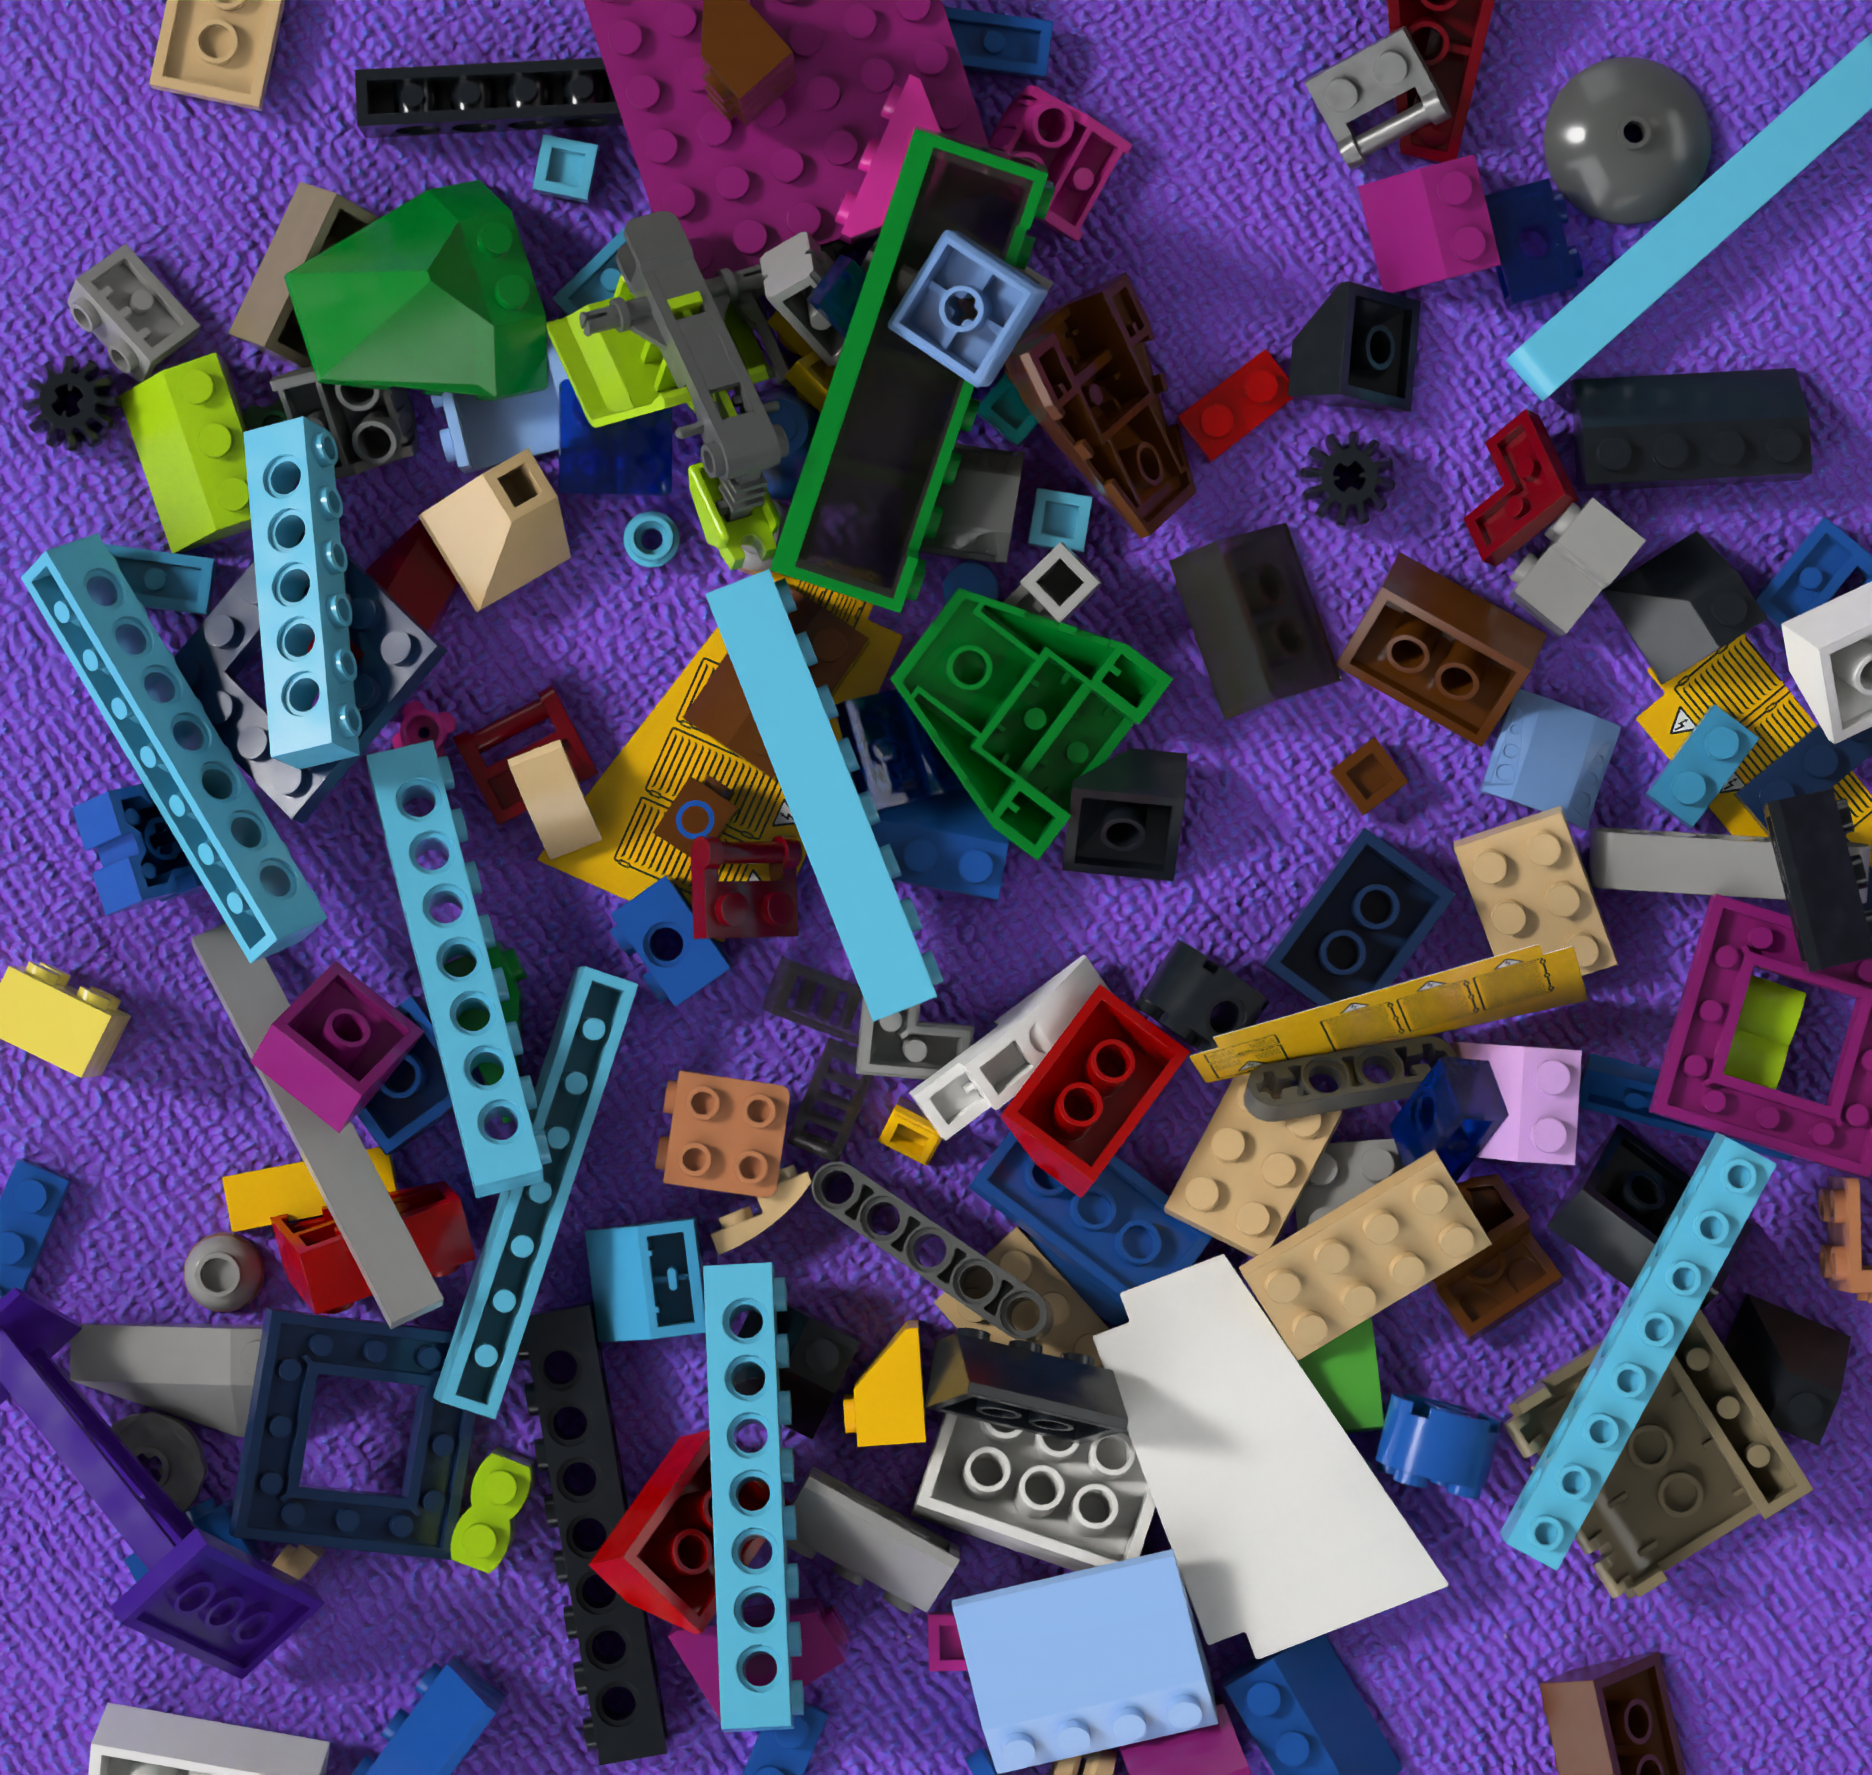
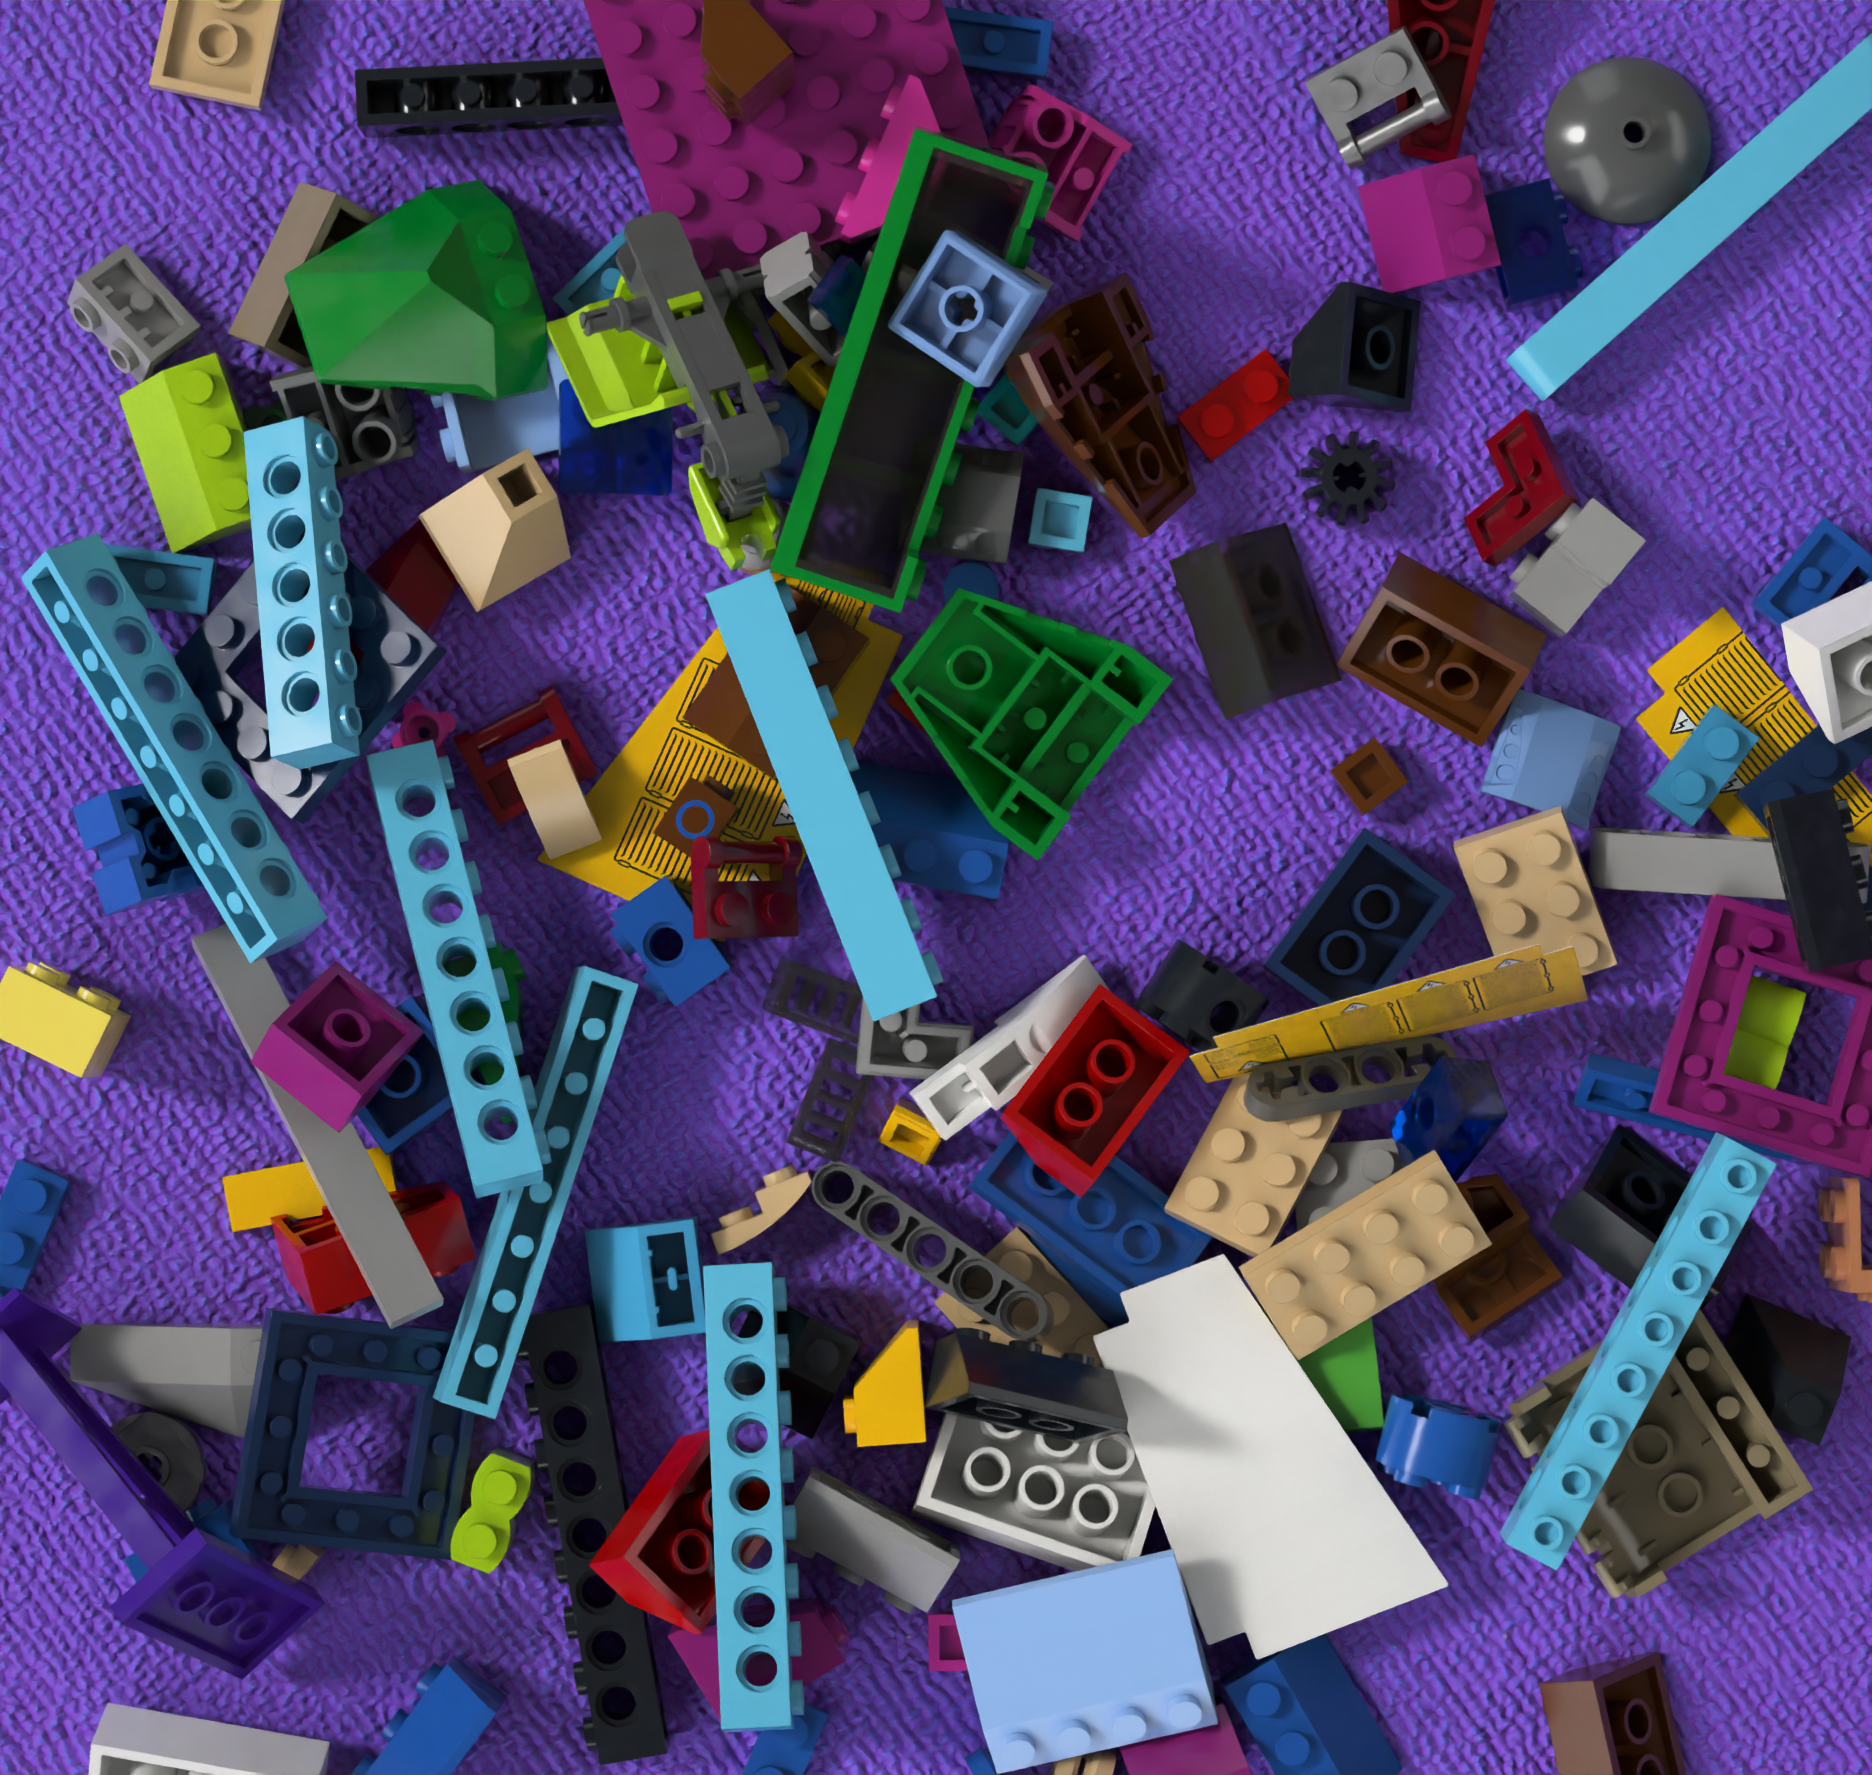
black gear [23,356,122,453] -> none
light grey piece [183,1232,265,1313] -> none
medium azure plate [532,134,600,204] -> none
medium azure plate [624,511,680,568] -> none
nougat bracket [655,1070,790,1198] -> none
clear blue slope [835,689,965,811] -> none
light grey brick [1003,542,1103,623] -> none
black slope [1062,748,1187,881] -> none
lavender slope [1445,1042,1582,1165] -> none
black slope [1571,368,1812,492] -> none
black slope [1601,531,1767,685] -> none

